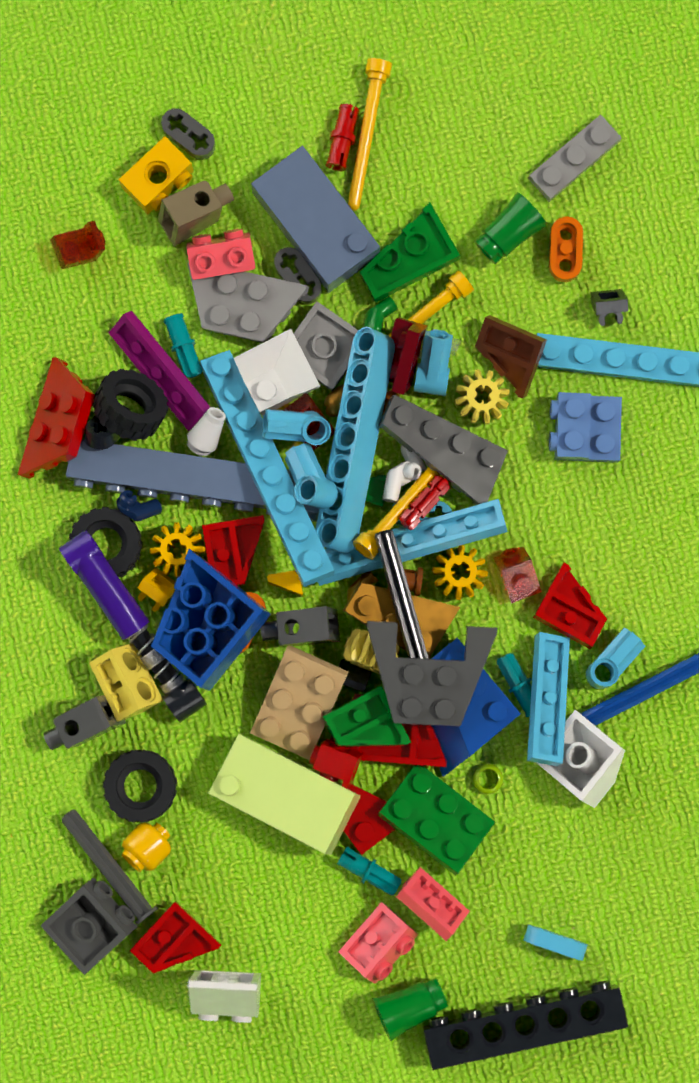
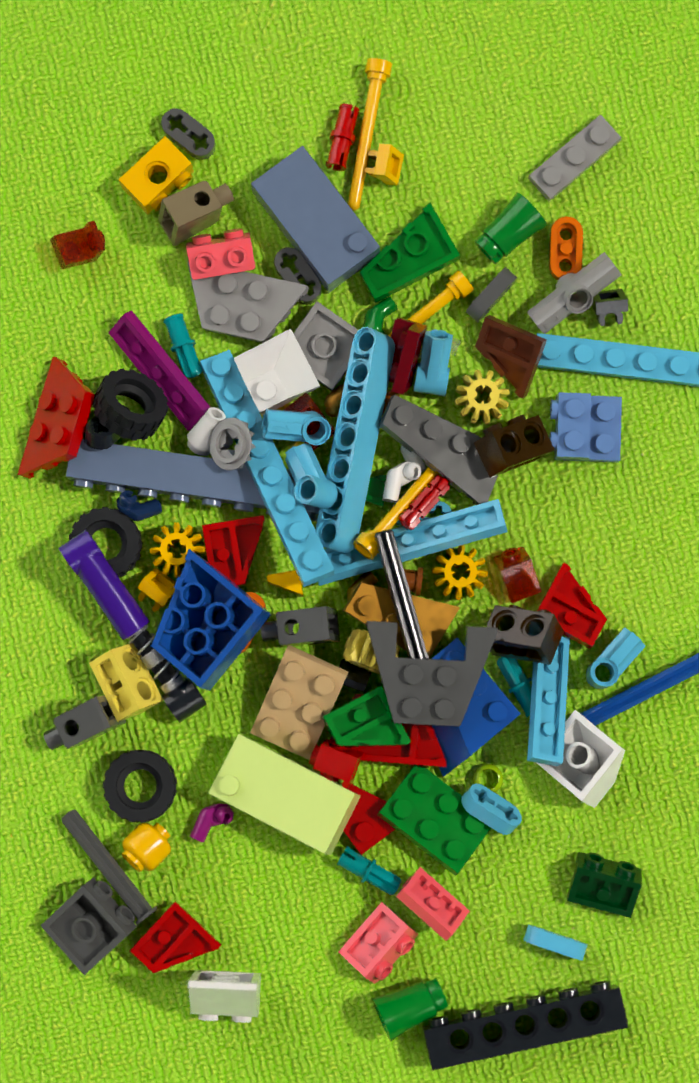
none -> magenta arm [190,803,234,843]
none -> light grey gear [210,418,256,471]
none -> yellow tile [364,144,404,185]
none -> medium azure beam [461,784,522,835]
none -> dark grey beam [466,267,518,323]
none -> dark brown brick [474,414,555,478]
none -> dark brown brick [486,605,564,665]
none -> light grey piece [527,252,622,334]
none -> dark green bracket [567,852,642,918]

